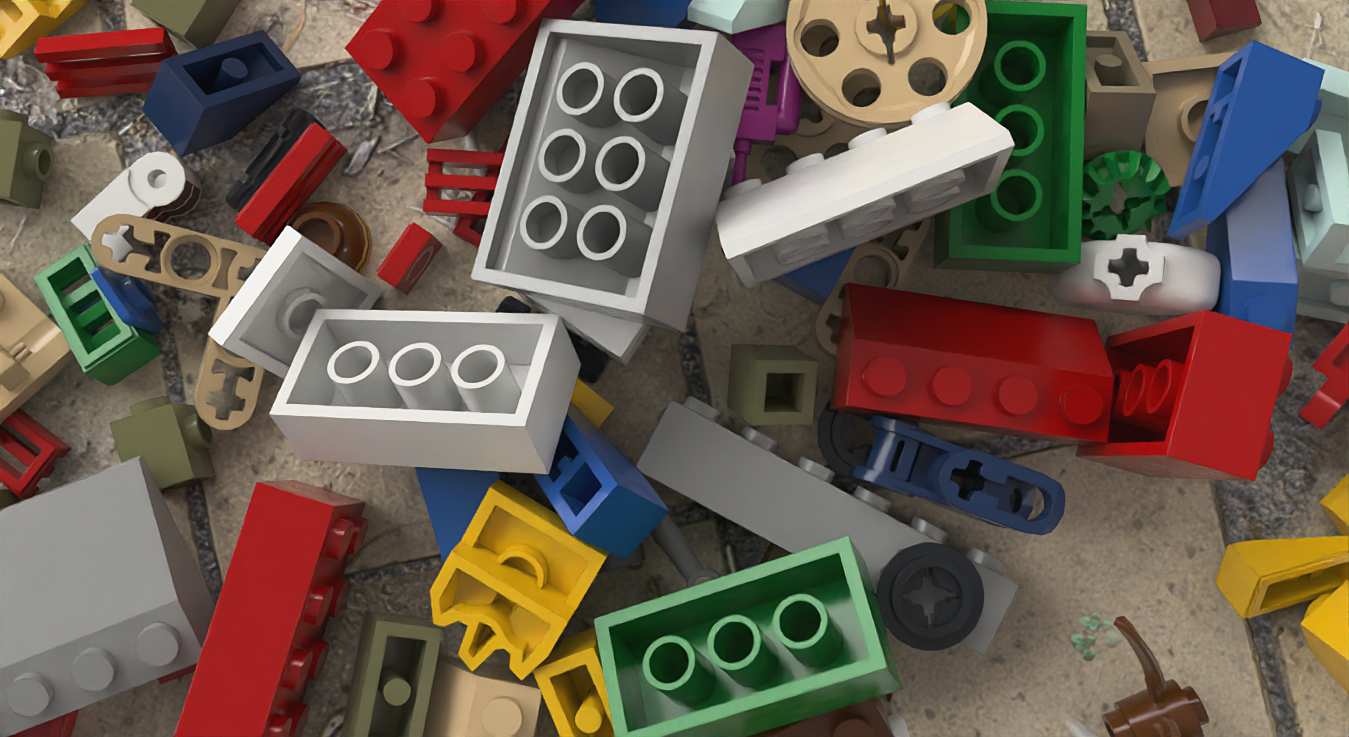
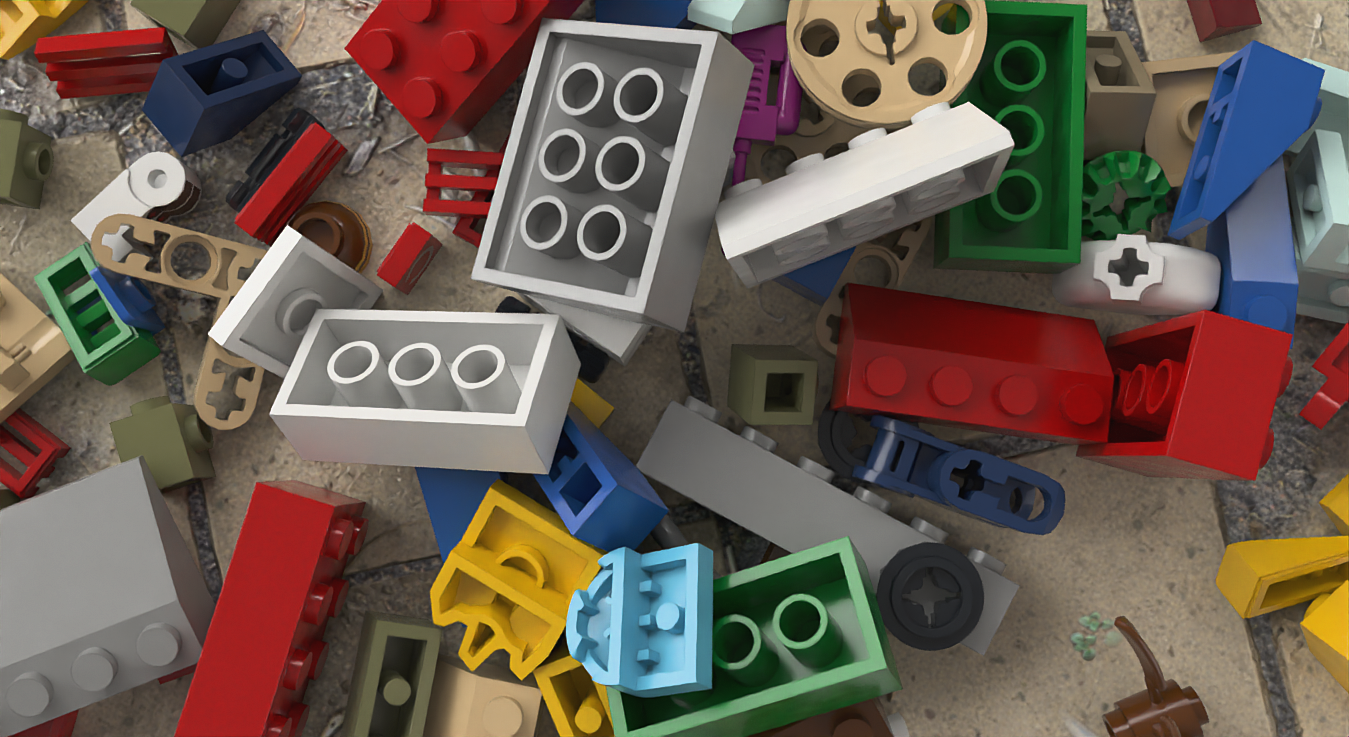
none -> medium azure slope [566,543,713,698]

